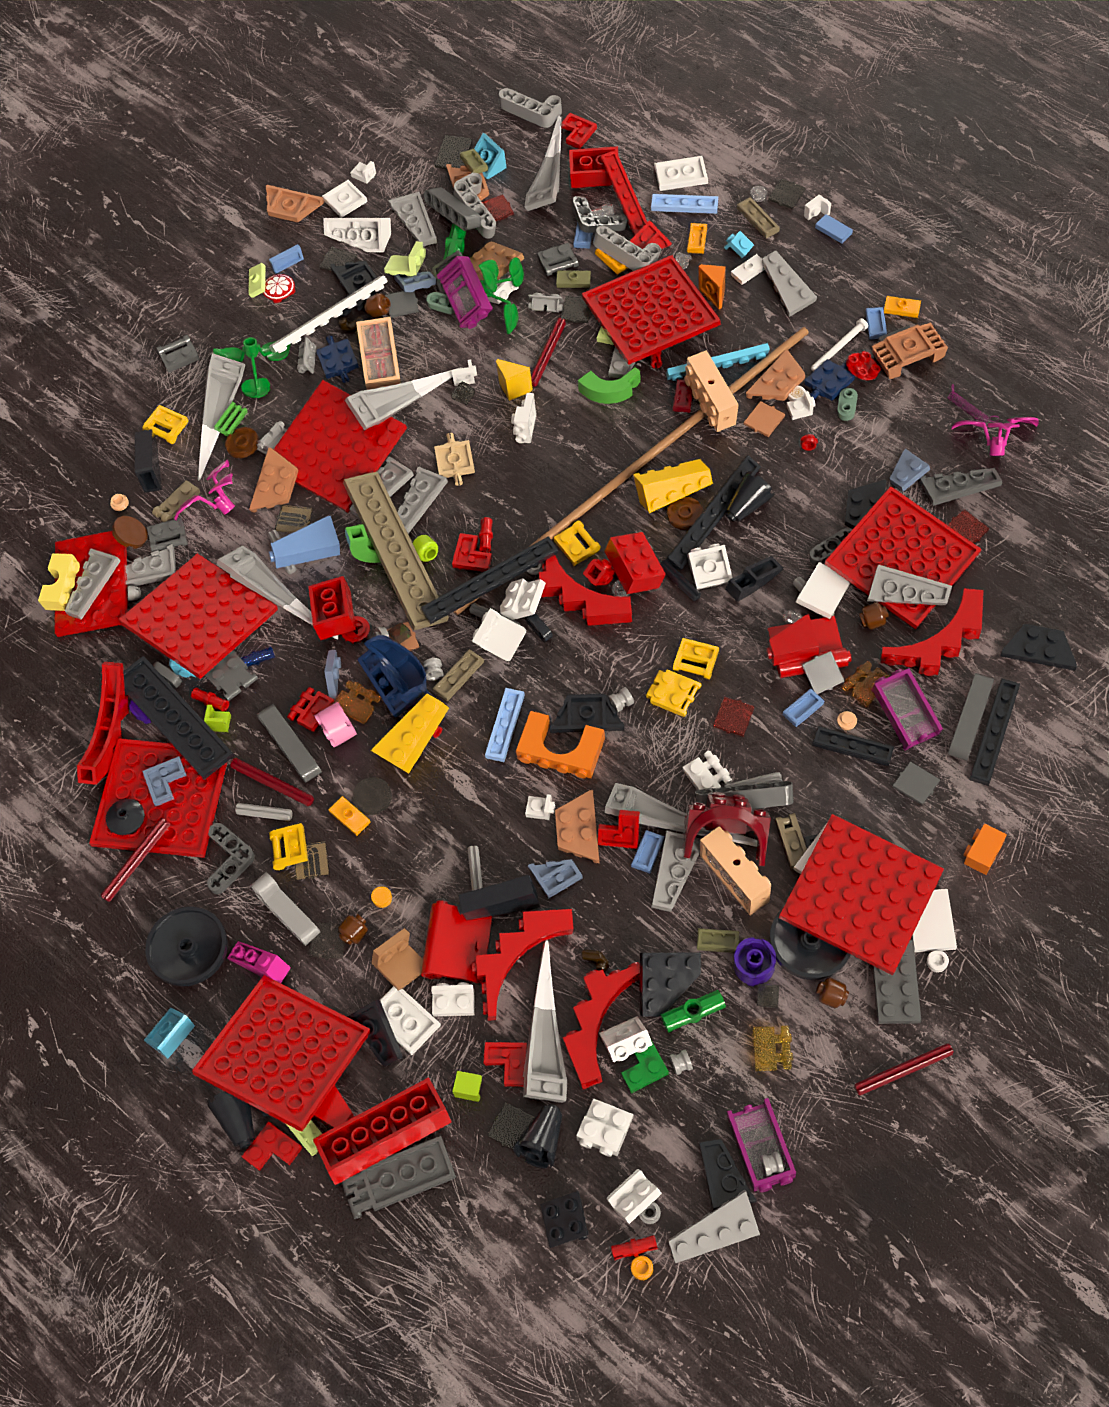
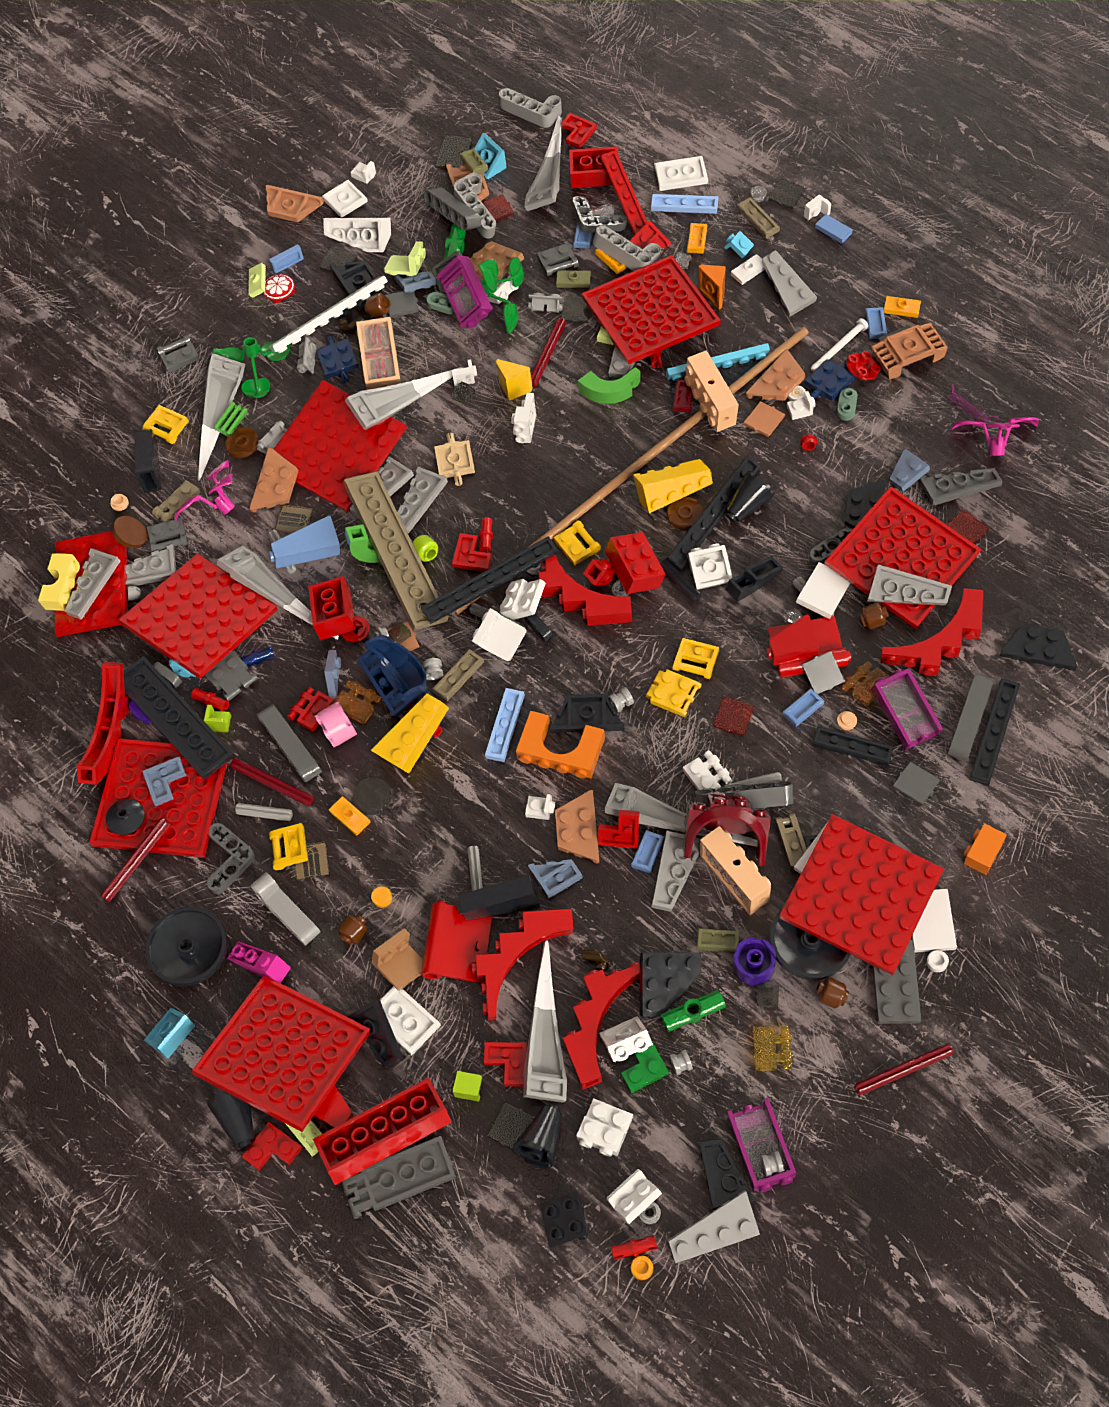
light grey wing [388,192,437,246] -> none
white bracket [431,982,475,1017] -> none

